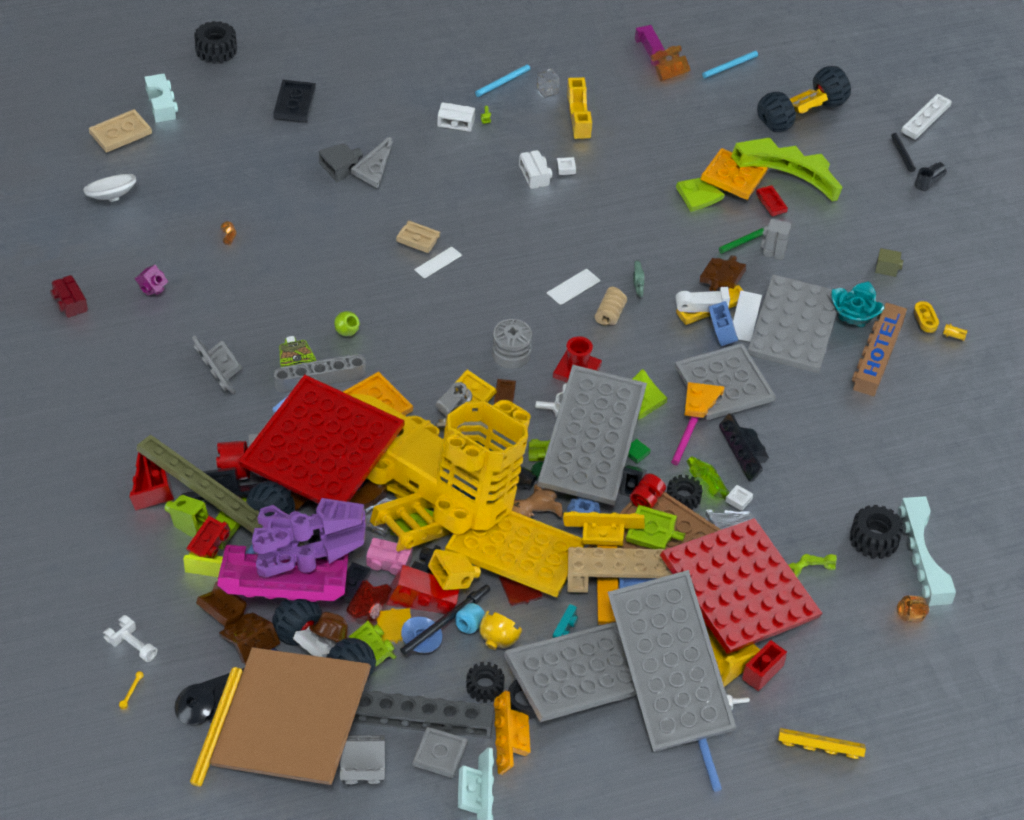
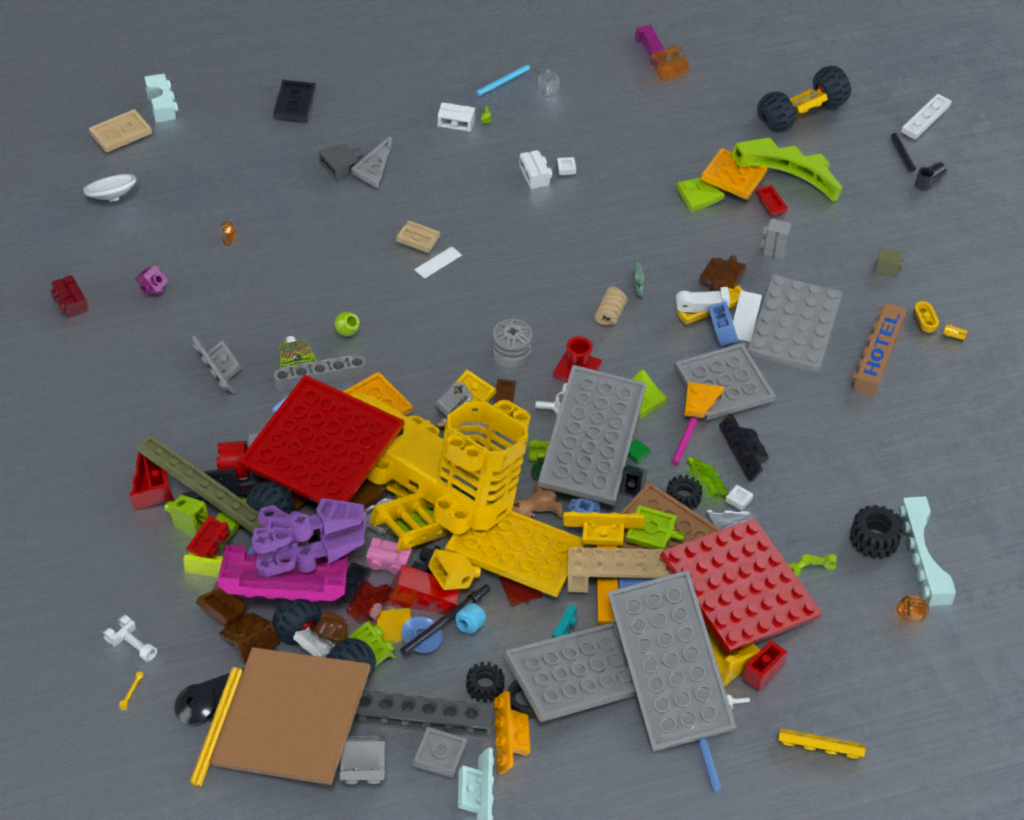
black tyre [194,21,237,63] -> none
yellow cylinder [479,611,522,650] -> none
black brick [516,466,537,489] -> none
white sticker [547,269,601,305] -> none
yellow arch [567,77,592,139] -> none
red wheel [630,473,666,509] -> none
medium azure bar [702,51,758,79] -> none
green bar [719,228,764,254] -> none
teal brick [831,281,885,327] -> none

